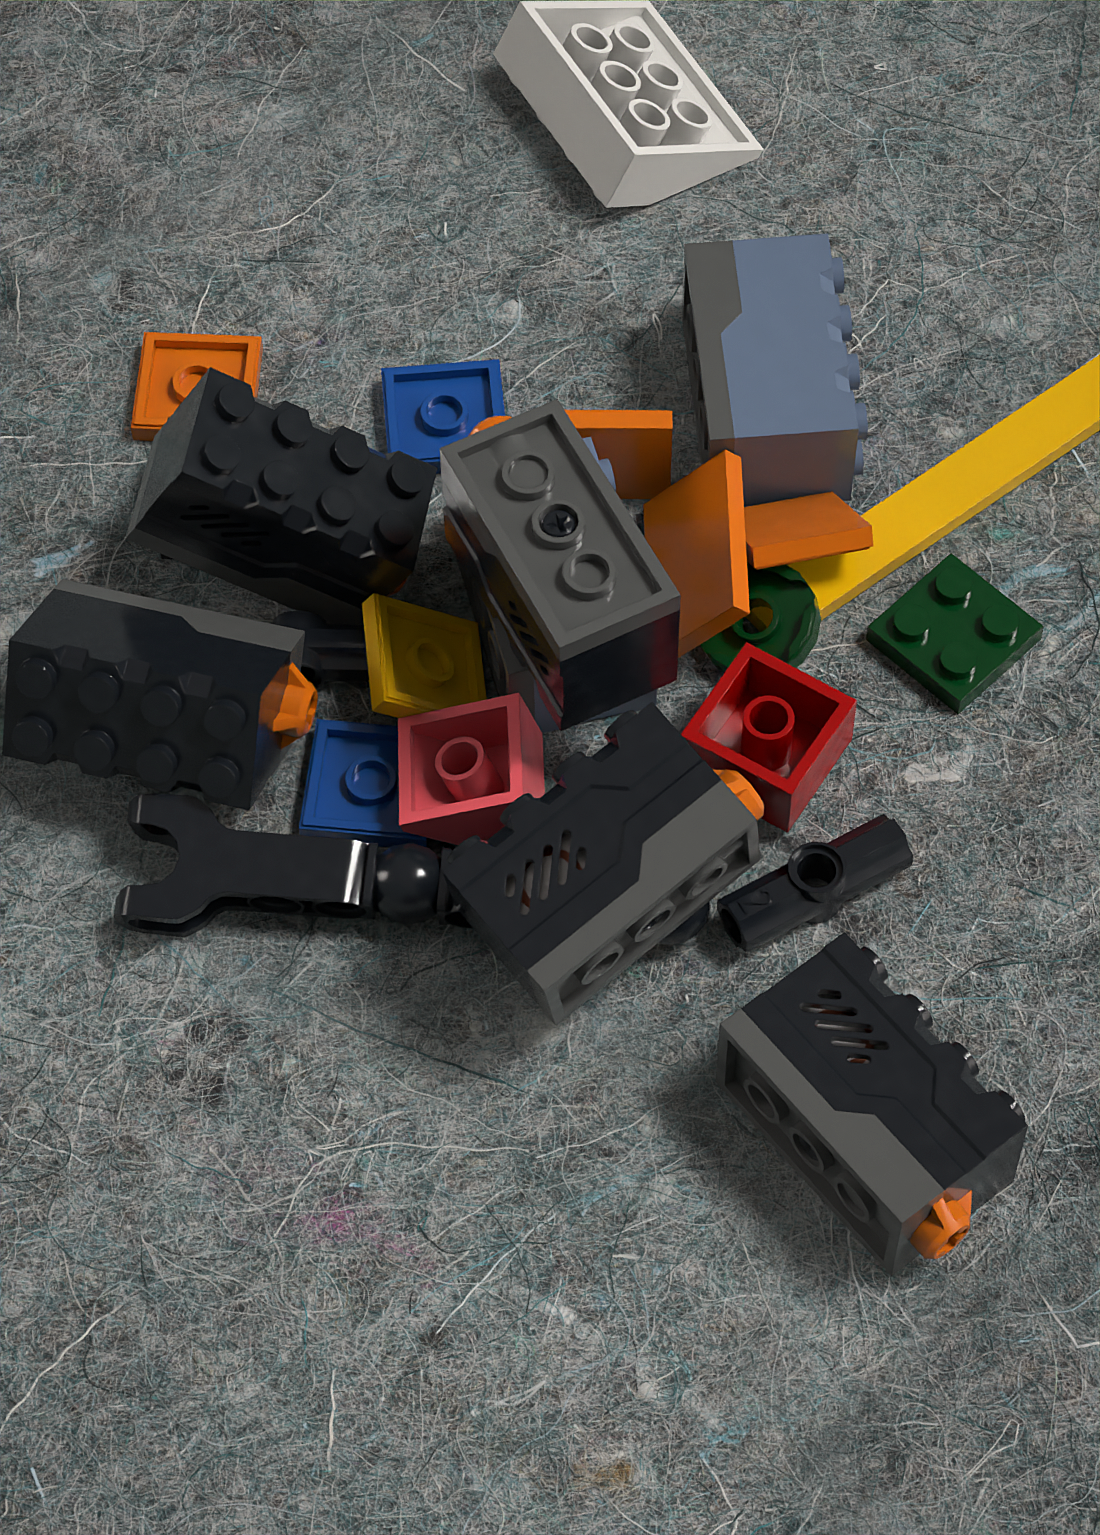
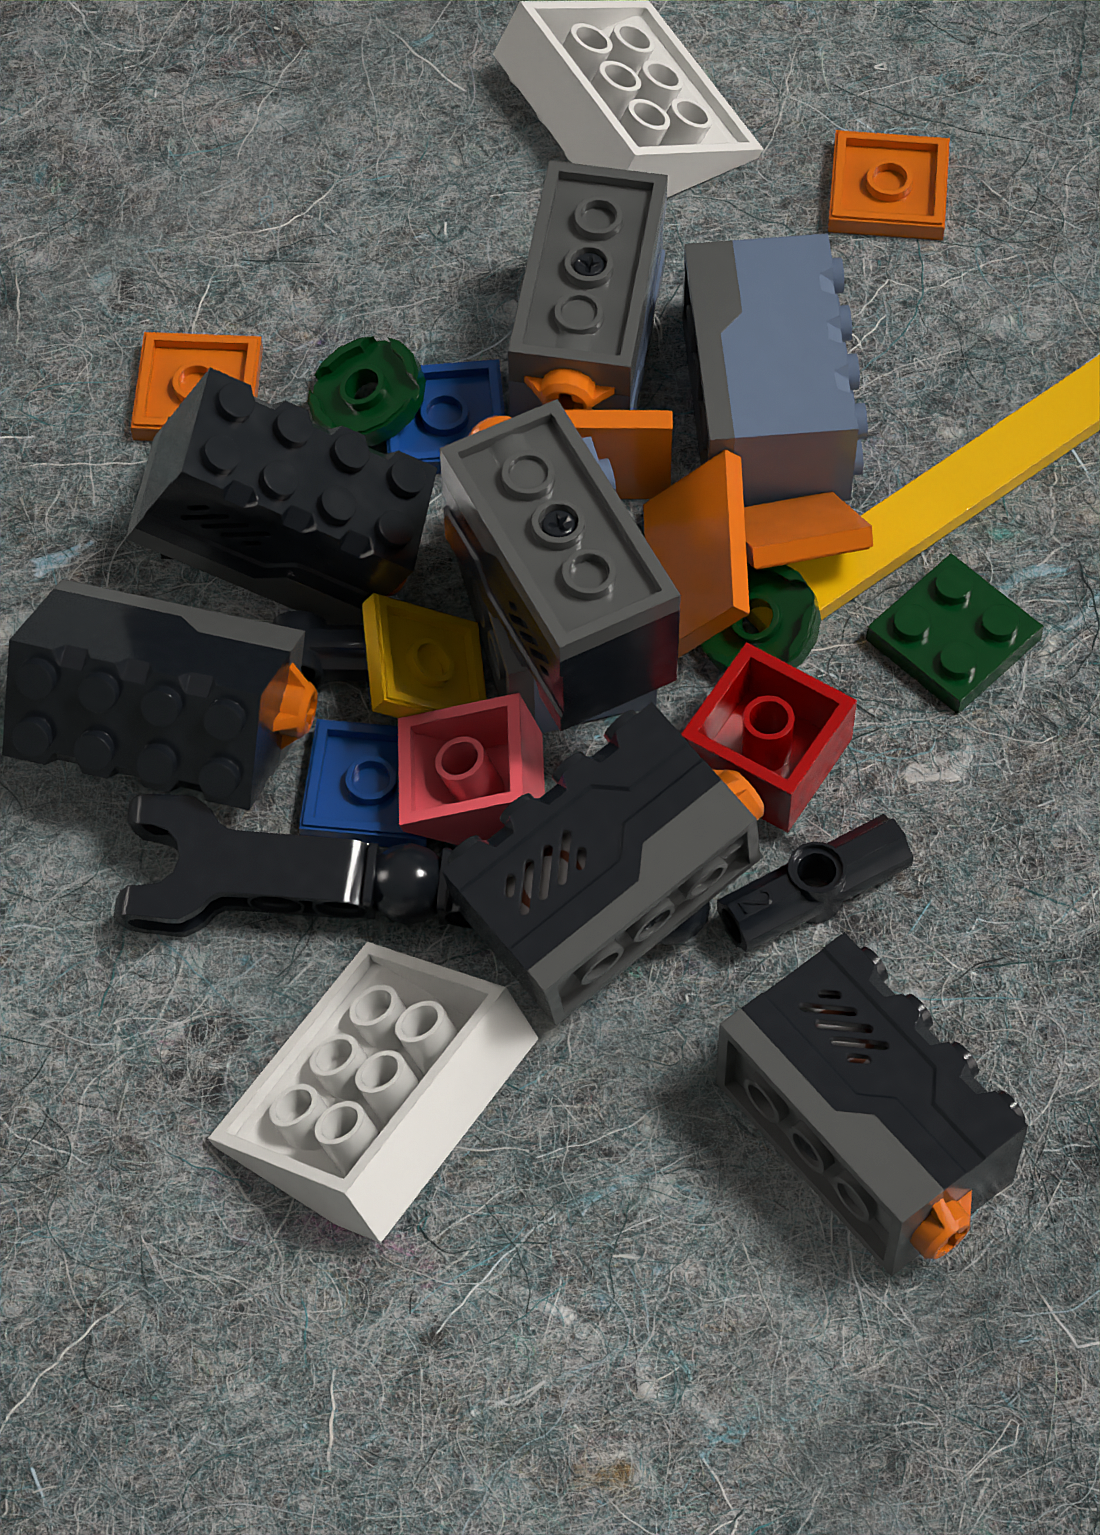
none -> white slope [208,942,539,1243]
none -> dark green tile [307,336,426,446]
none -> dark grey piece [508,160,668,418]
none -> orange tile [828,130,950,240]

